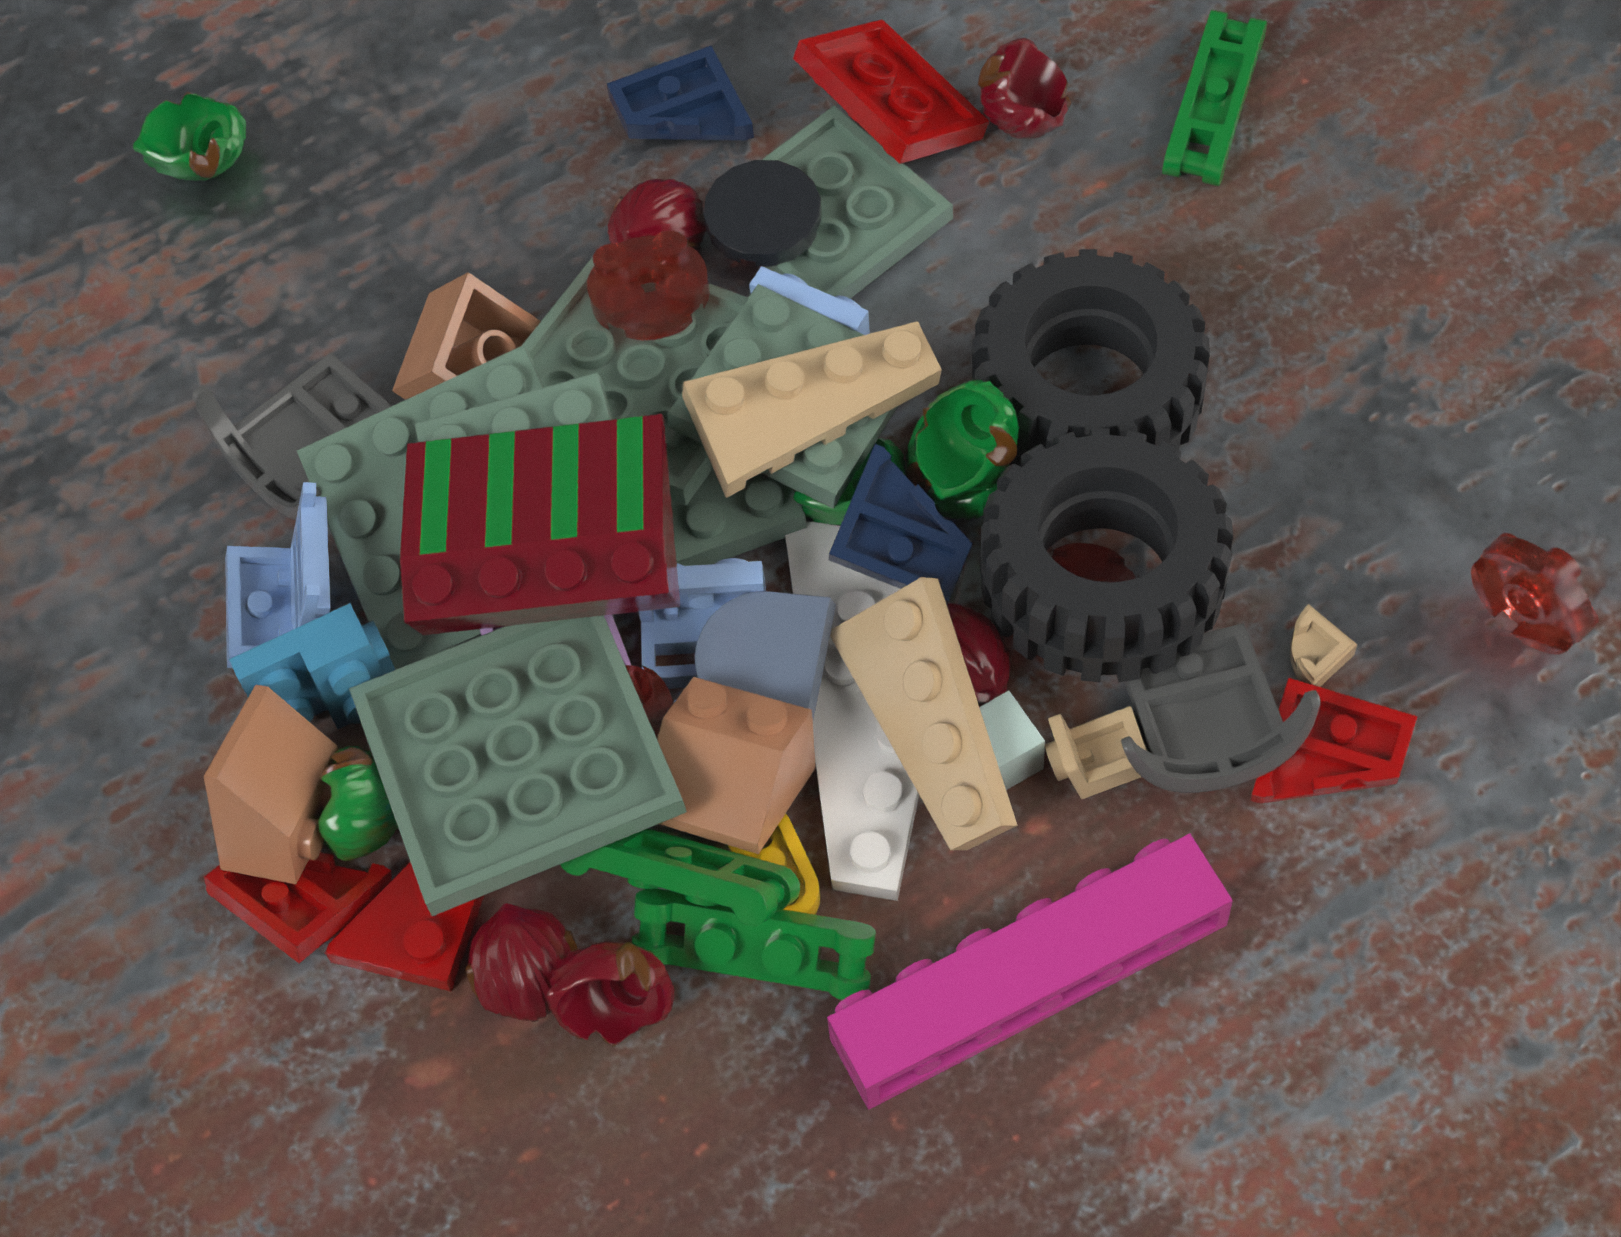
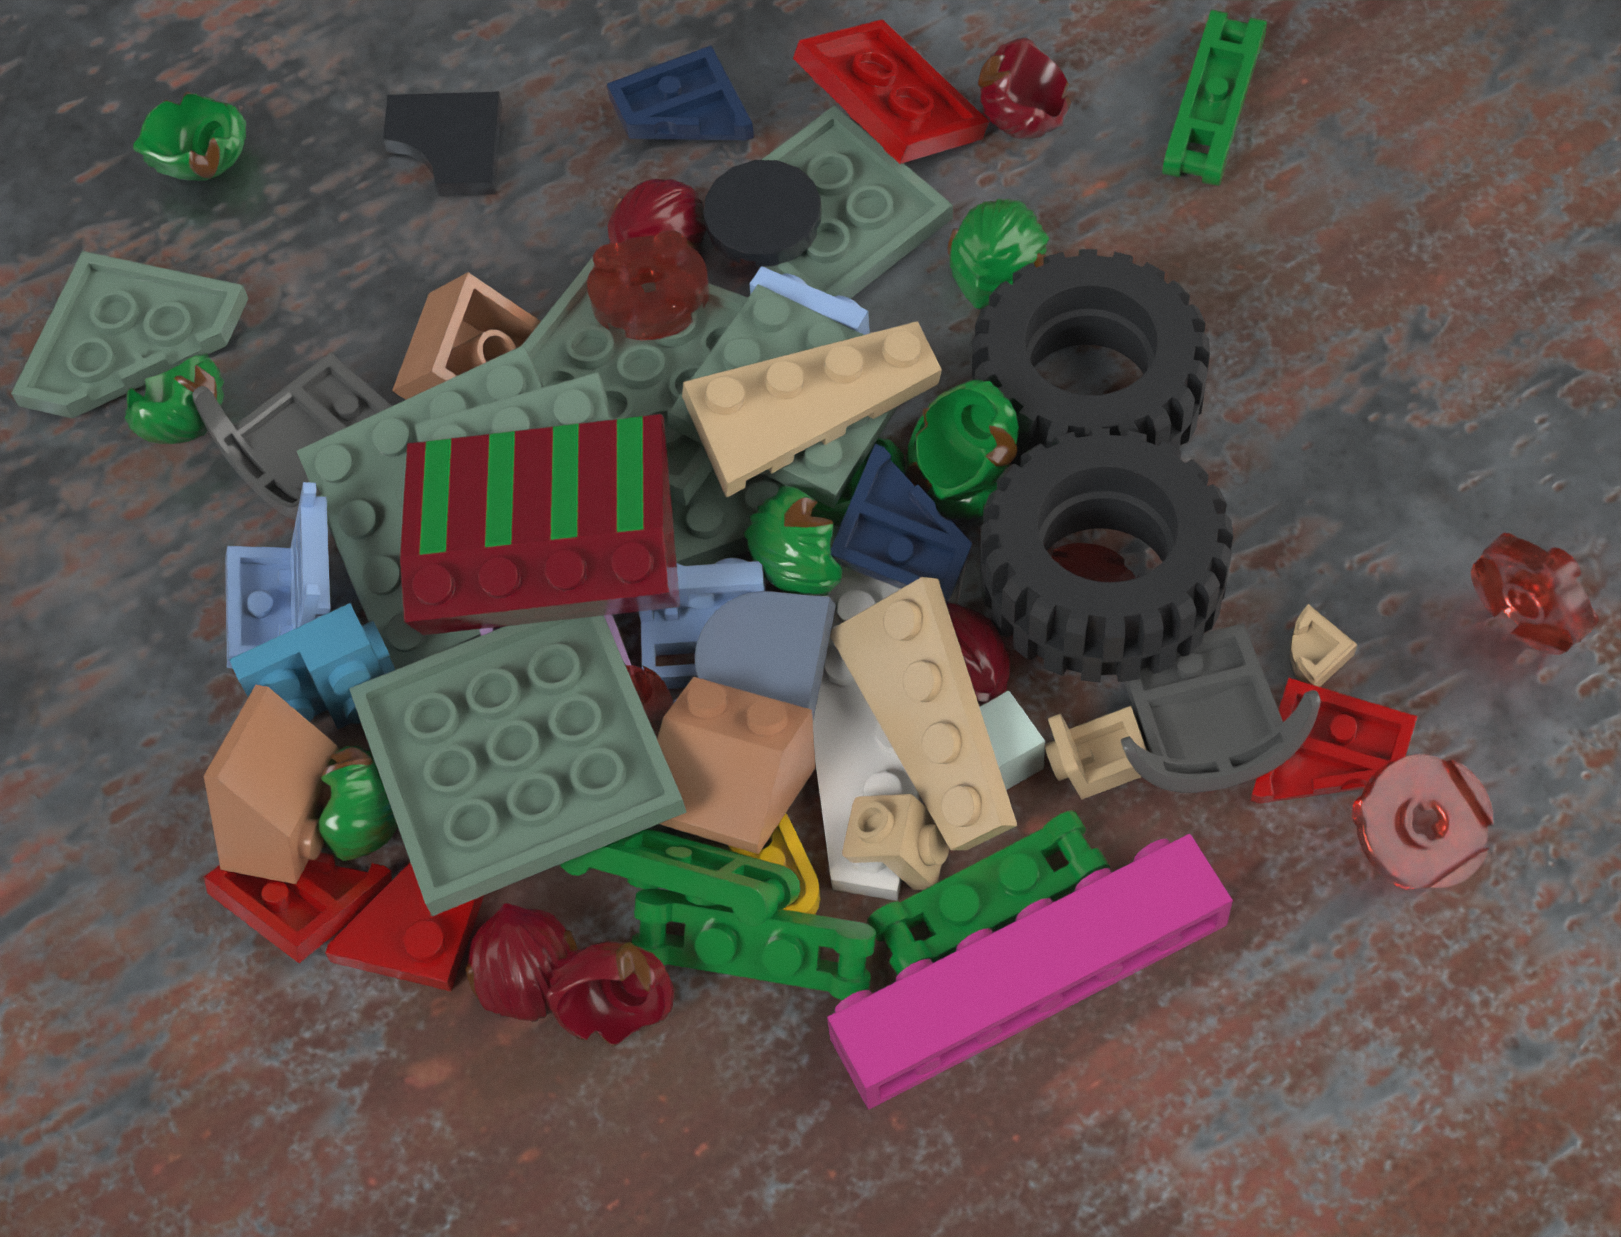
none -> sand green plate [11,251,249,418]
none -> green hair [125,353,224,444]
none -> black tile [383,91,502,196]
none -> green hair [744,485,843,596]
none -> tan bracket [842,794,949,890]
none -> green plate [866,810,1110,975]
none -> green hair [947,198,1049,310]
none -> clear red plate [1352,754,1494,890]

